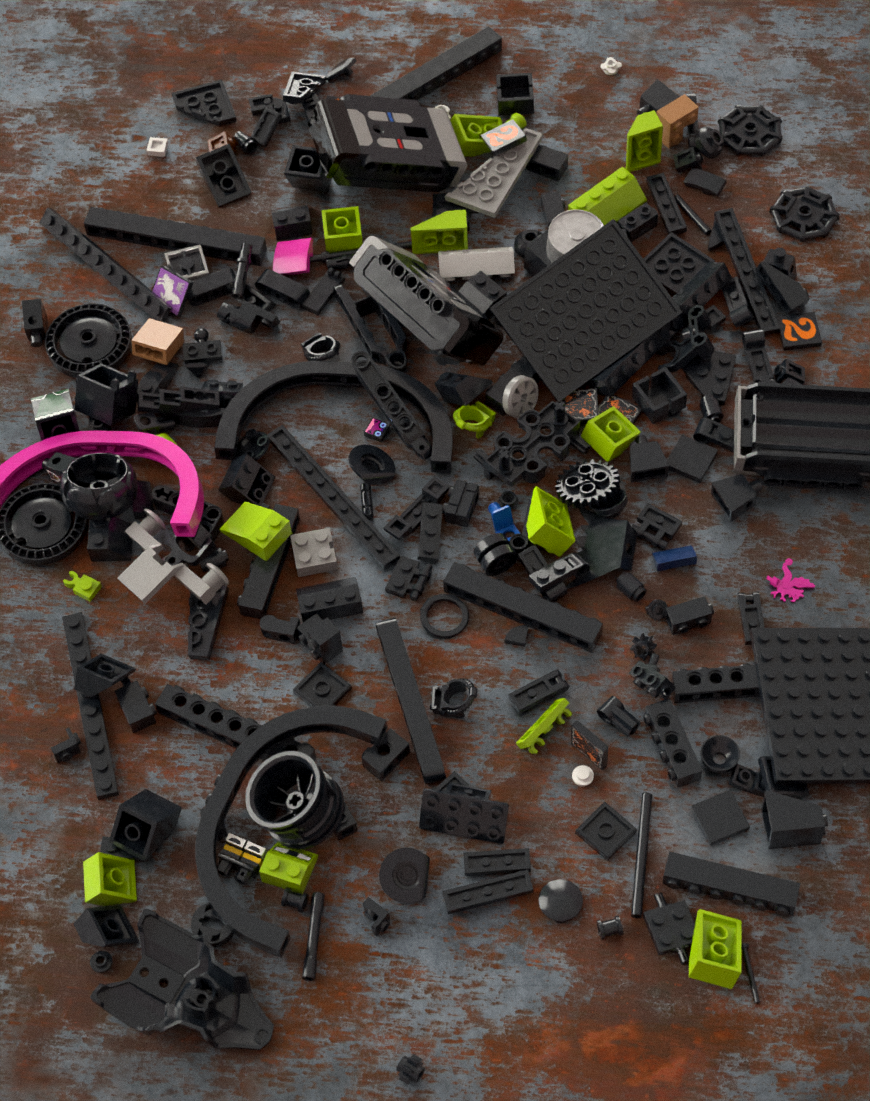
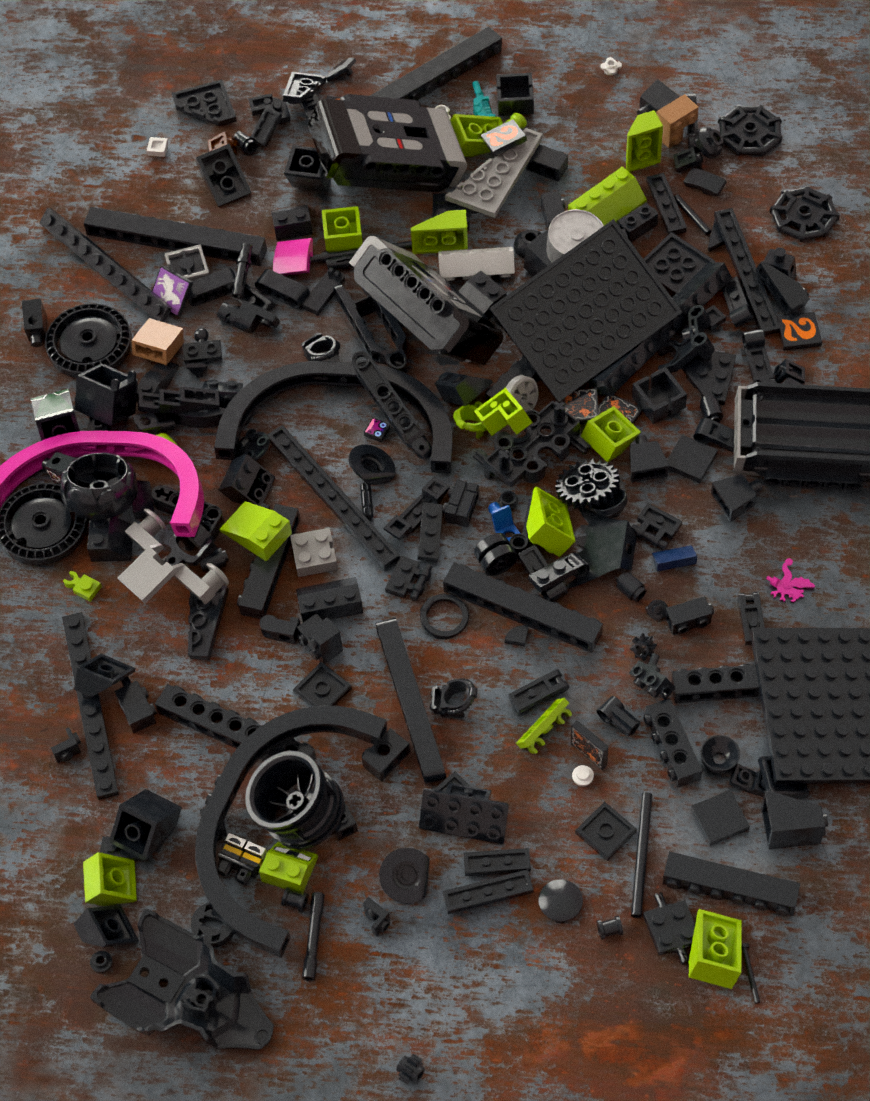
none -> teal piece [472,81,496,117]
none -> lime brick [474,388,532,436]

